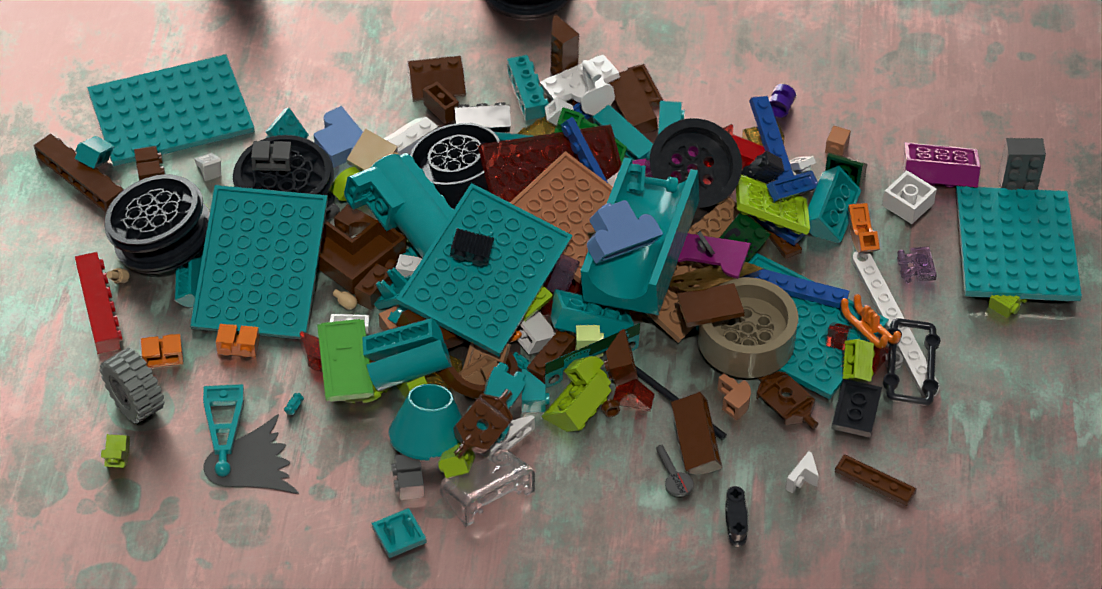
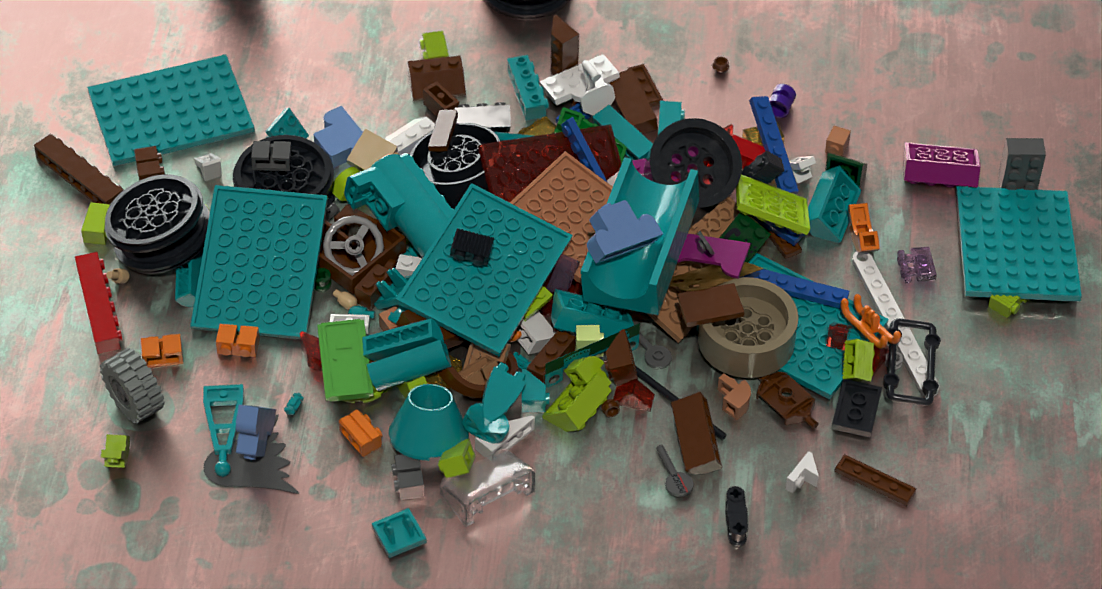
teal brick [75,135,115,169] -> none
reddish brown plate [453,389,513,458] -> none
white brick [545,97,574,125] -> none
teal bar [627,164,678,194] -> none
blue plate [767,171,818,202] -> none
white brick [882,171,937,224] -> none
none -> lime brick [81,202,110,245]
none -> medium blue brick [236,404,276,460]
none -> dark green wheel [314,268,332,292]
none -> light grey piece [323,215,384,276]
none -> orange brick [339,409,383,457]
none -> teal cylinder [348,306,375,319]
none -> lime brick [419,31,449,59]
none -> tile [428,110,458,151]
none -> dark grey piece [639,333,672,369]
none -> reddish brown plate [712,56,729,73]

